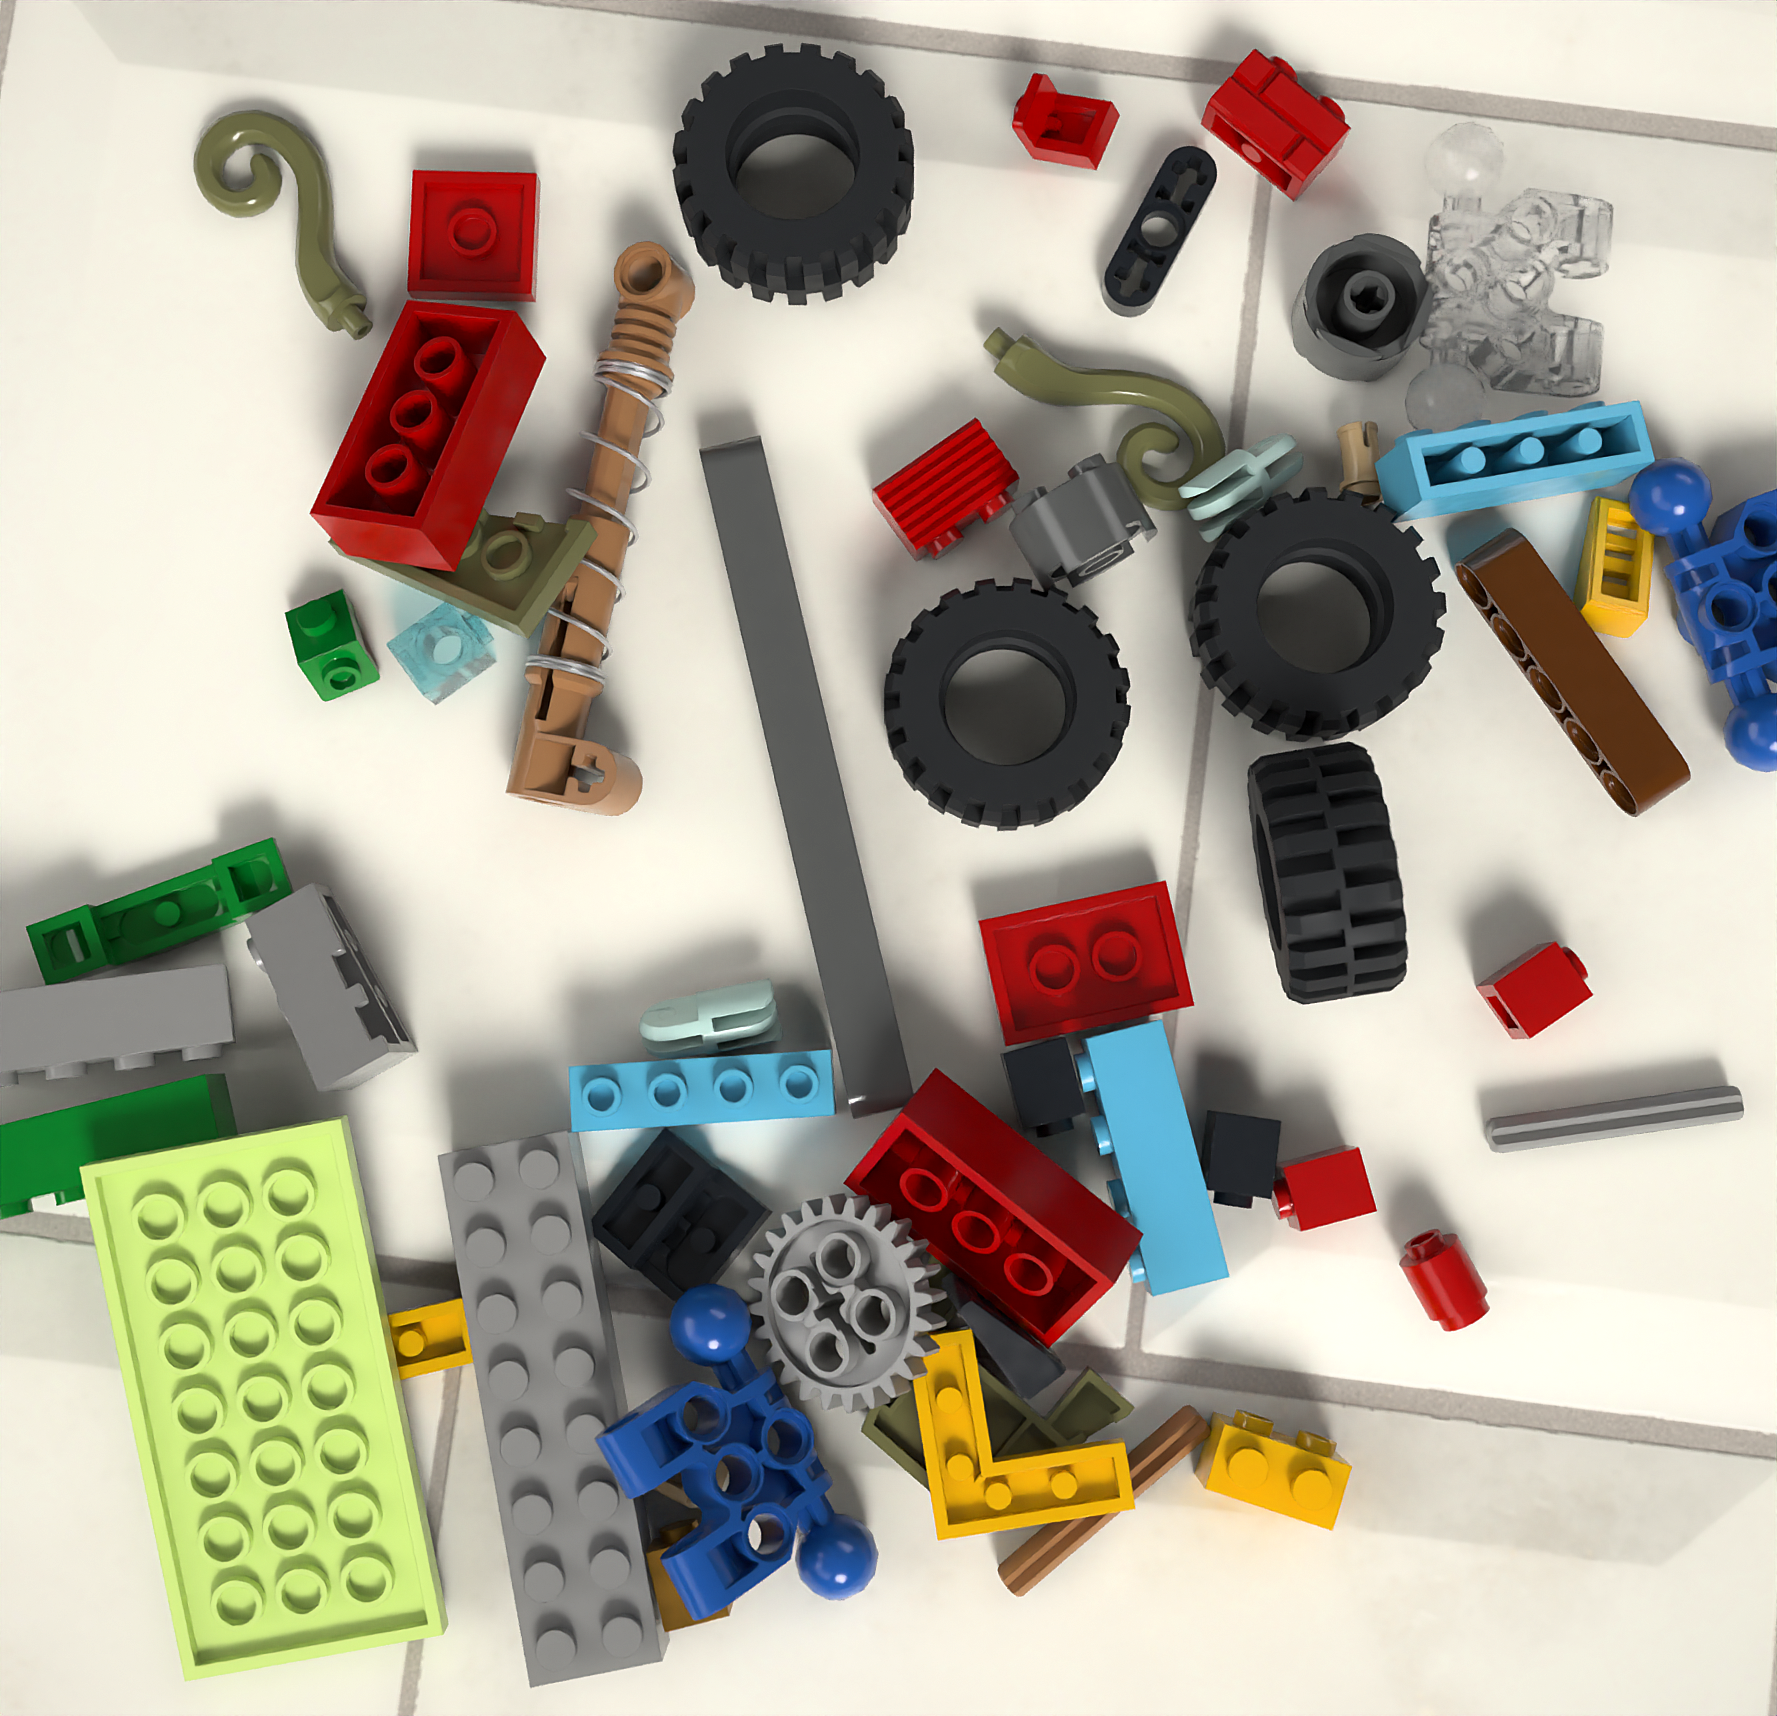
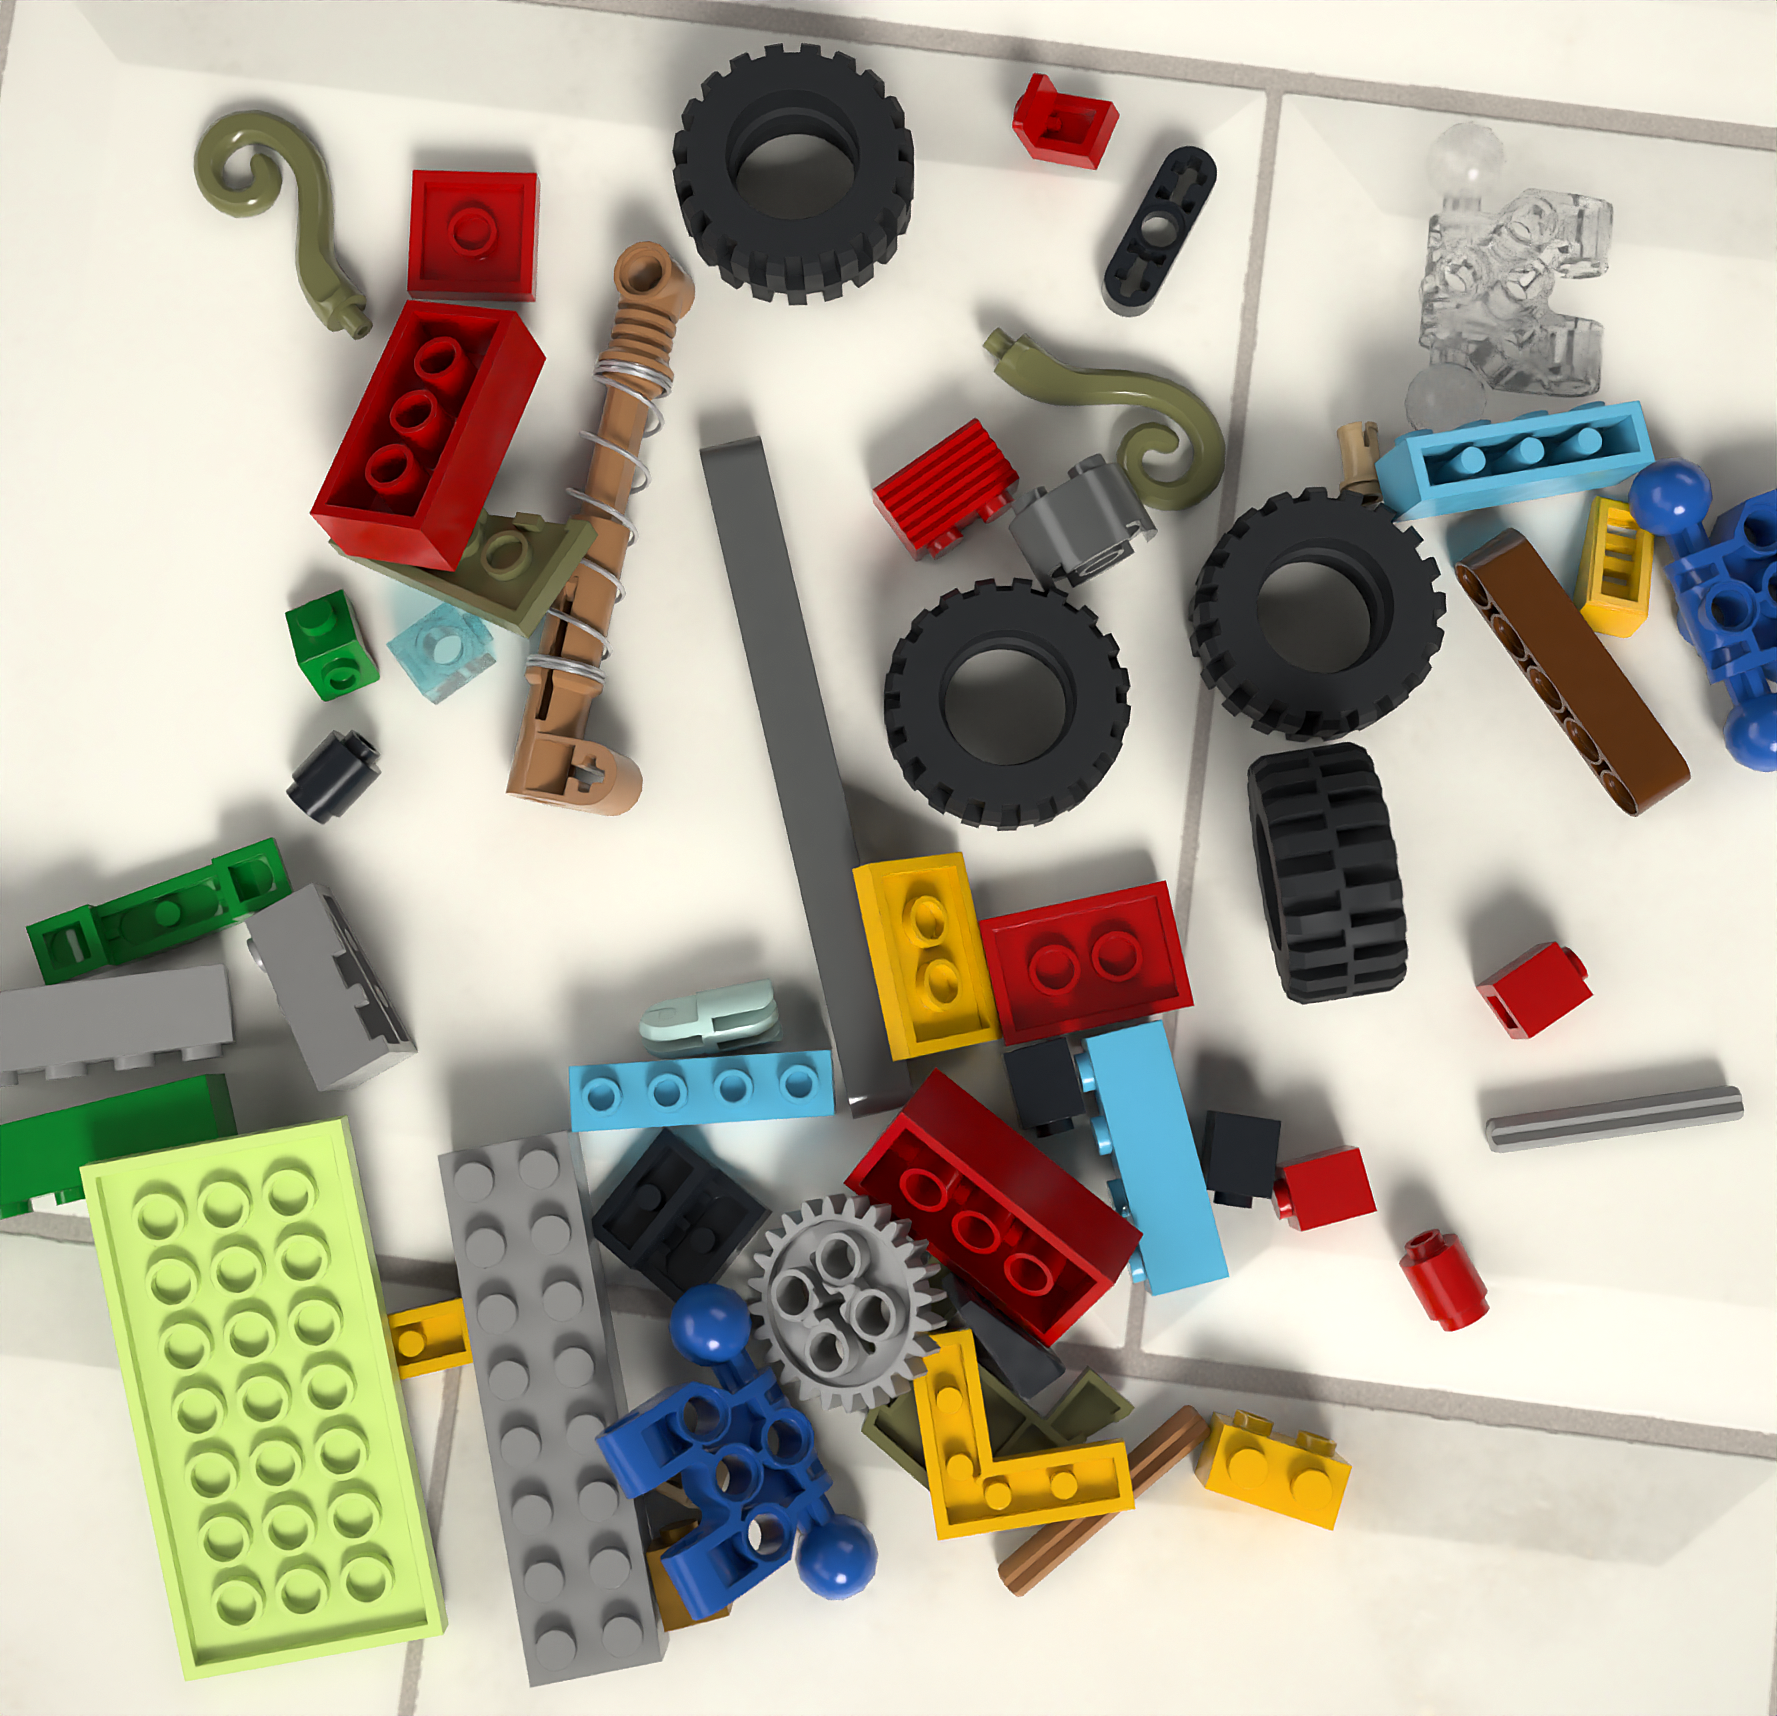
light aqua arm [1178,433,1304,543] -> none
red brick [1201,49,1351,202] -> none
dark grey brick [1292,233,1433,382] -> none
none -> black brick [286,730,382,825]
none -> yellow plate [852,852,1003,1062]

